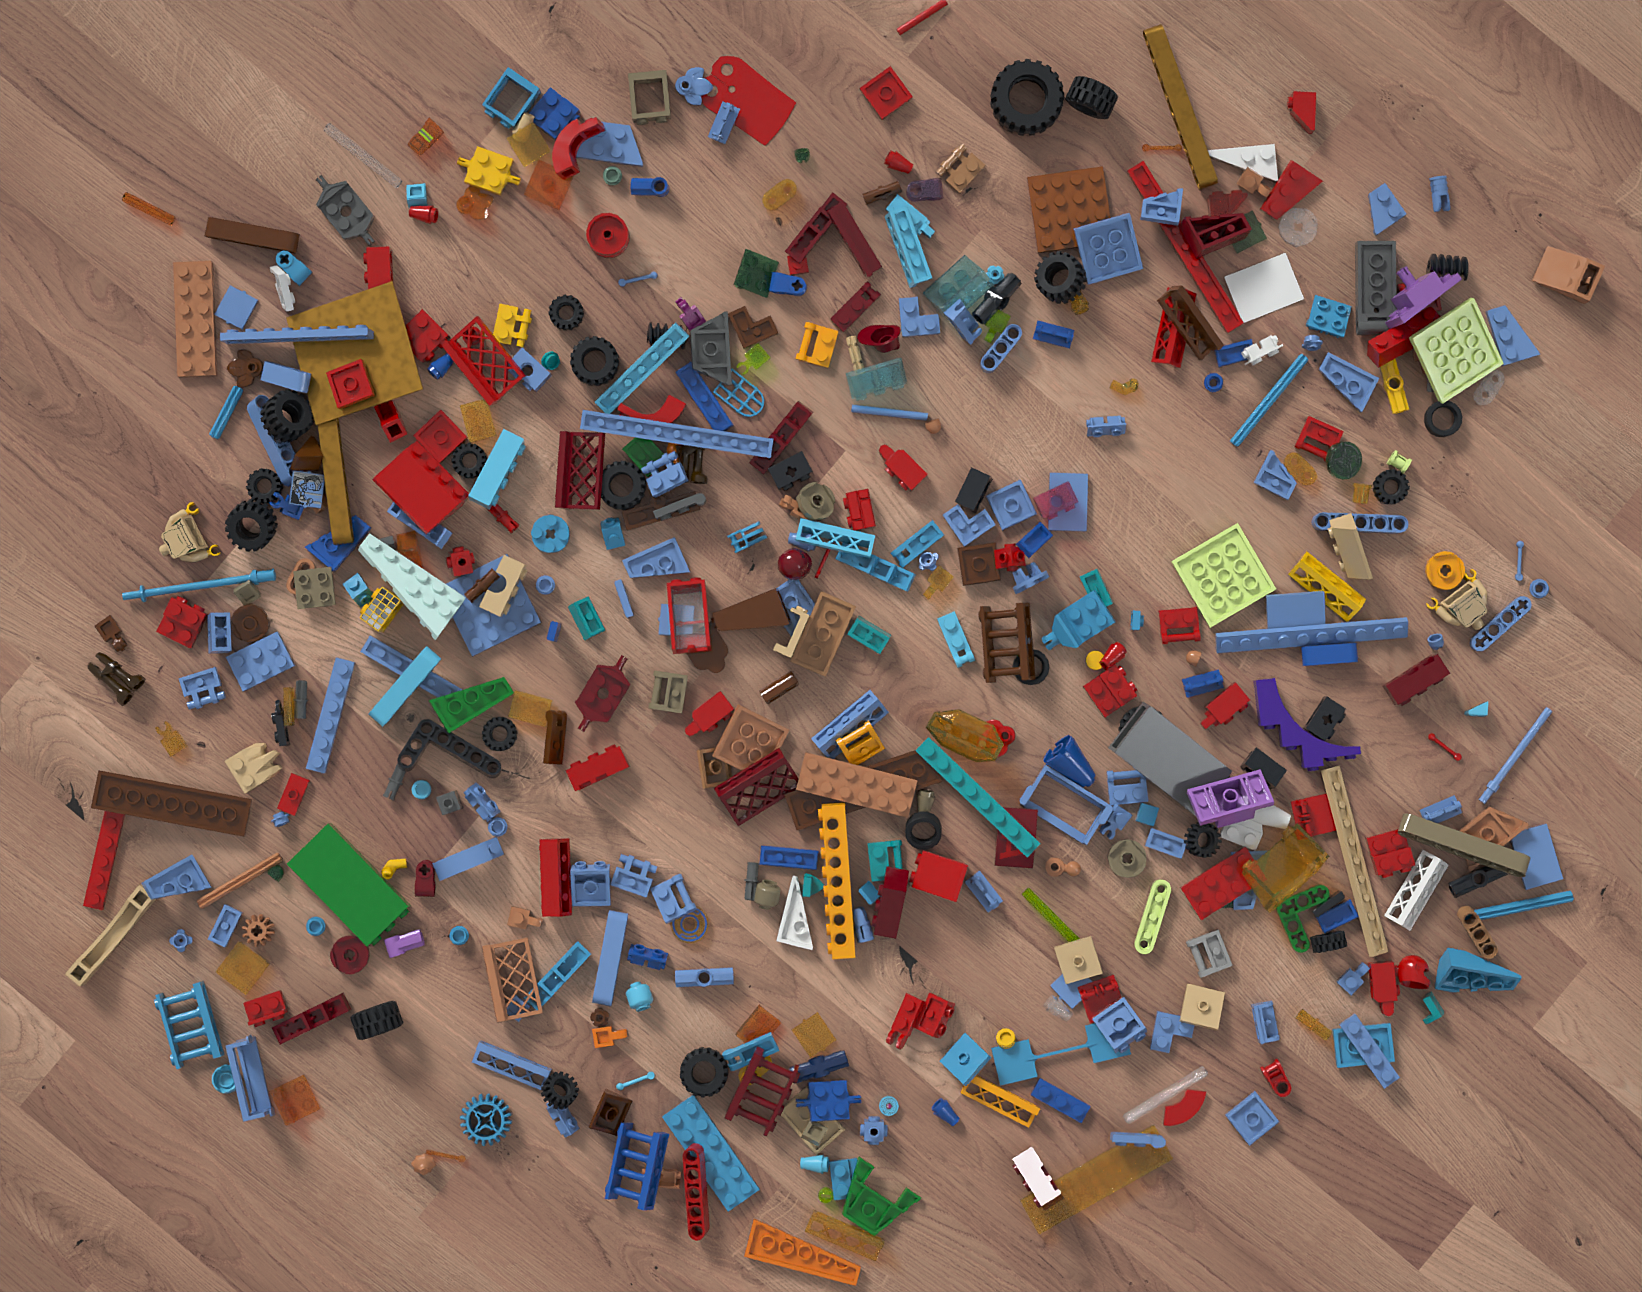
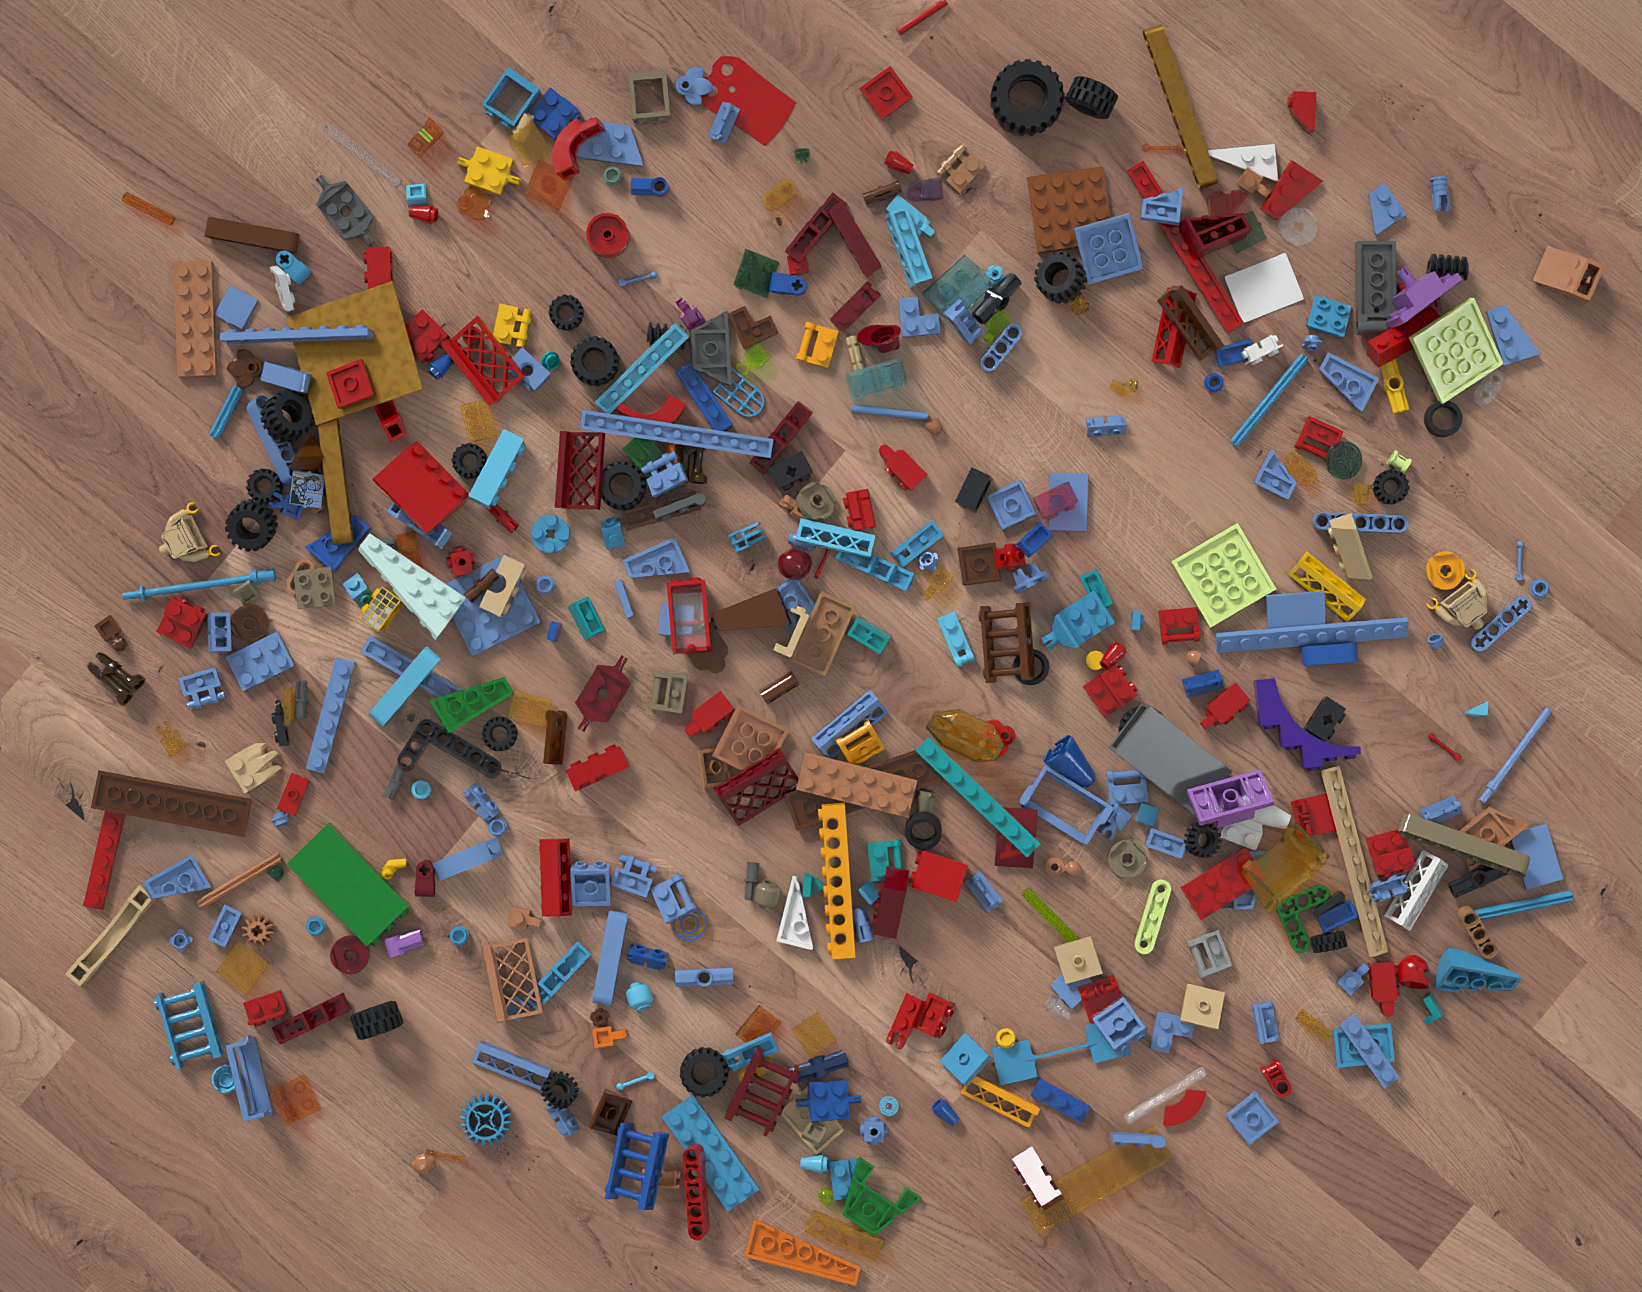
red plate [413,410,468,464] -> none
dark grey brick [436,790,463,815] -> none
blue tile [759,845,819,870] -> none
medium blue plate [942,504,996,546] -> none
blue hinge [1033,320,1074,349] -> none
black hinge [1240,747,1287,790] -> none
dark red wedge [1383,654,1451,706] -> none
none -> medium blue hinge [1366,875,1408,902]

